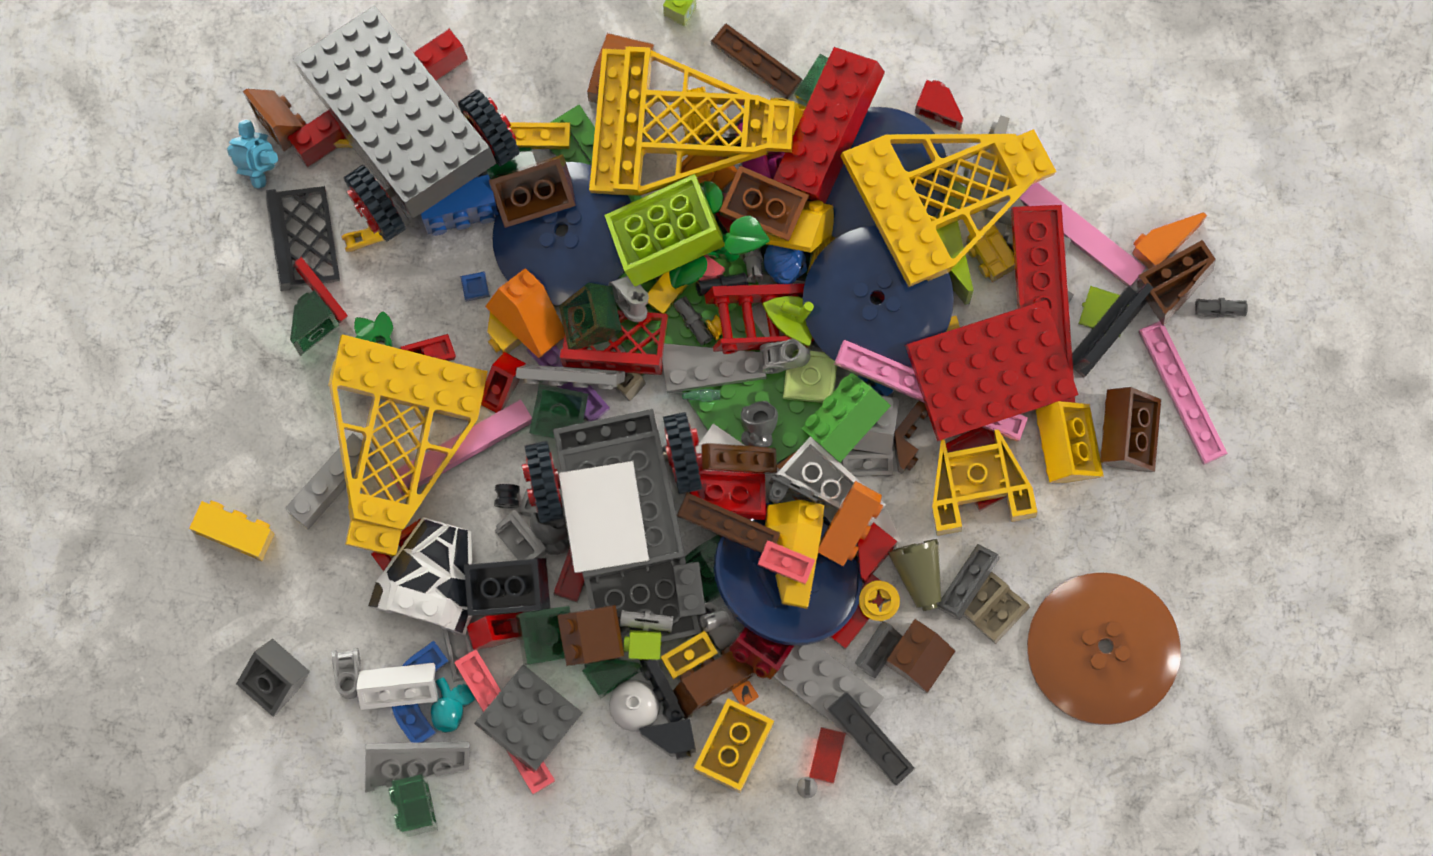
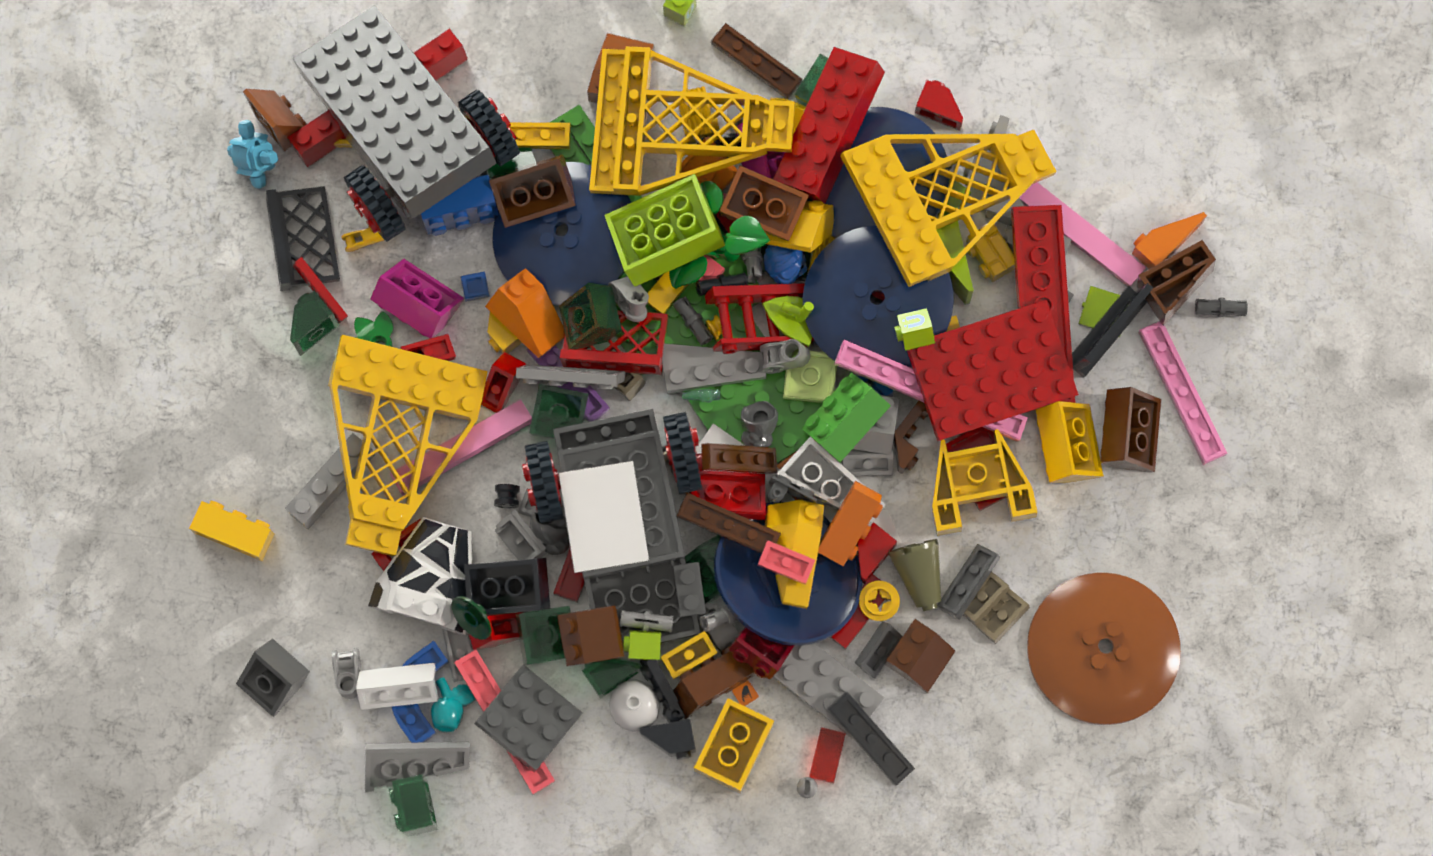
none -> dark pink slope [370,259,464,339]
none -> dark green dish [451,596,492,640]
none -> lime brick [894,308,935,350]

